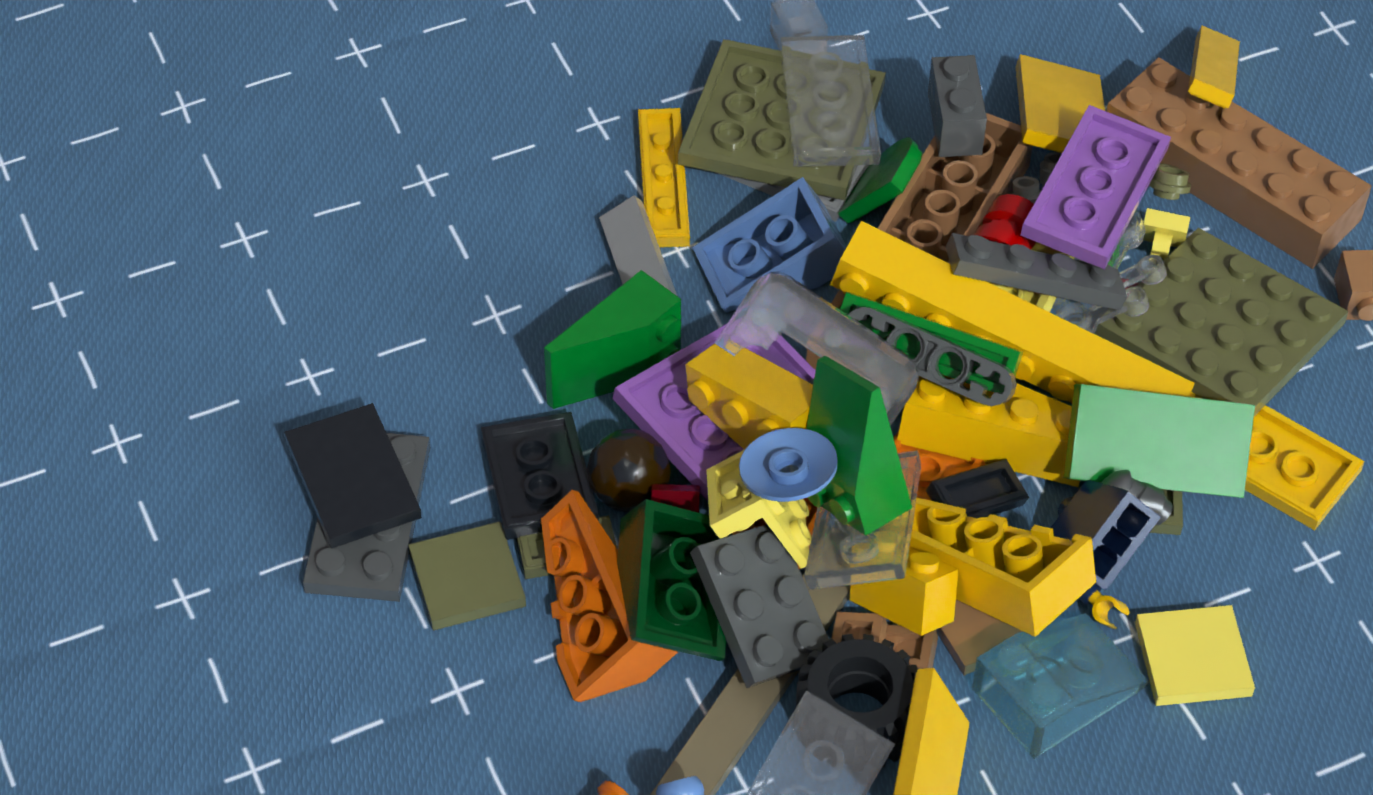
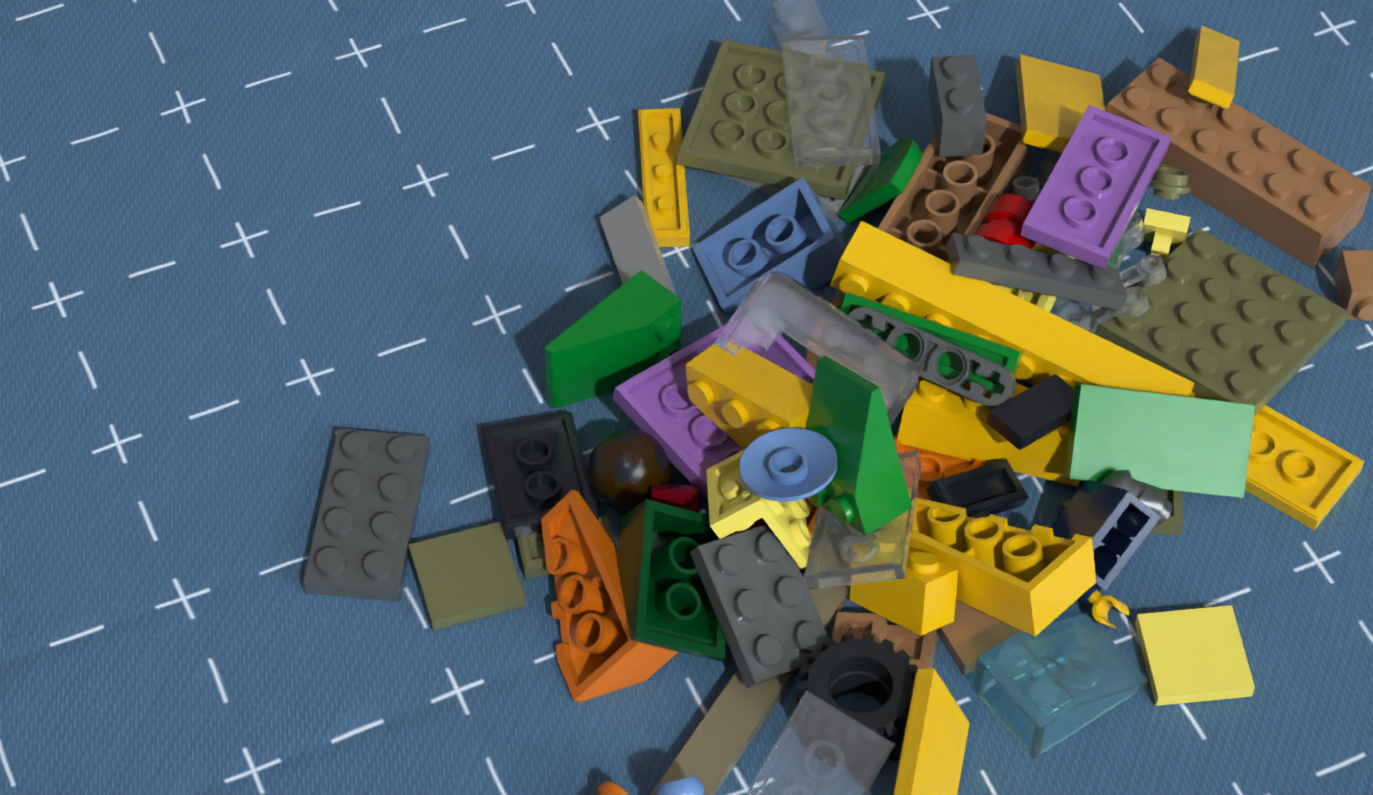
black tile [284,403,422,549] -> none
none -> black tile [986,374,1074,450]

